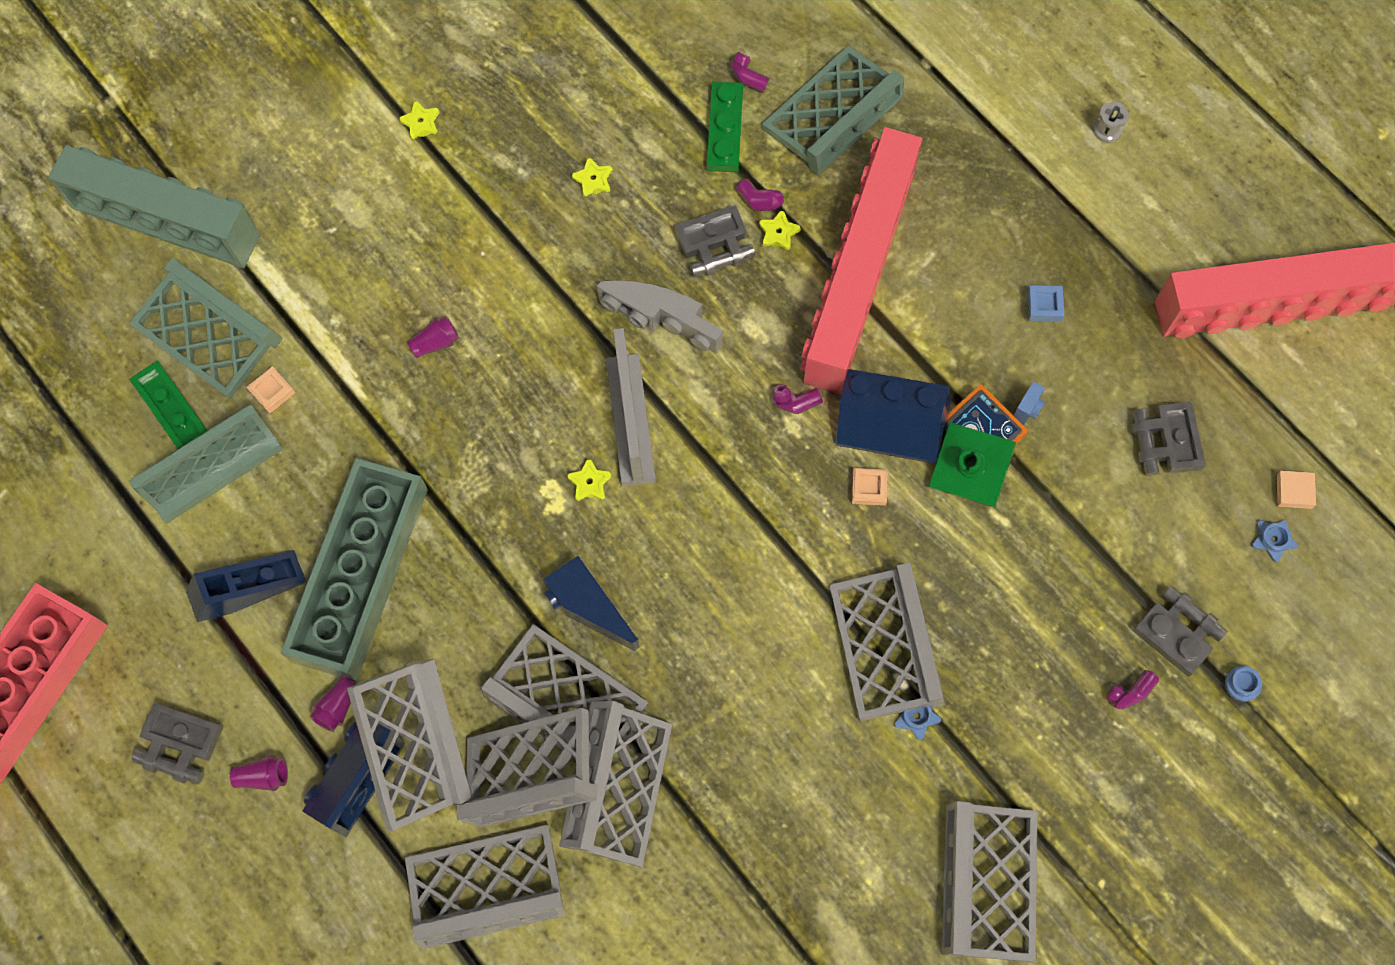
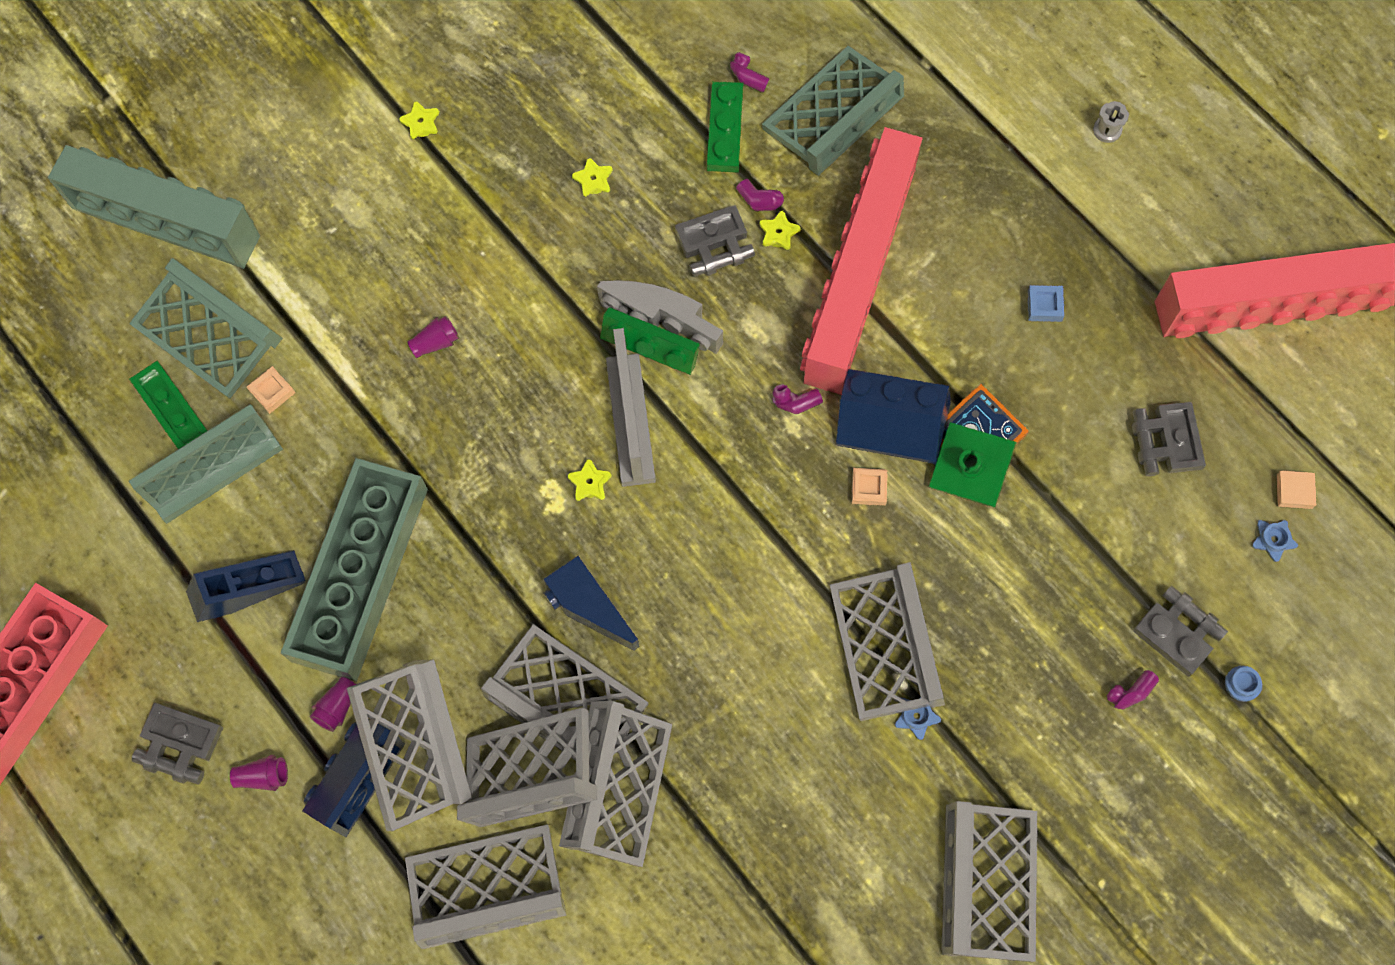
medium blue plate [1014,381,1045,425] -> none
none -> green plate [600,307,700,375]

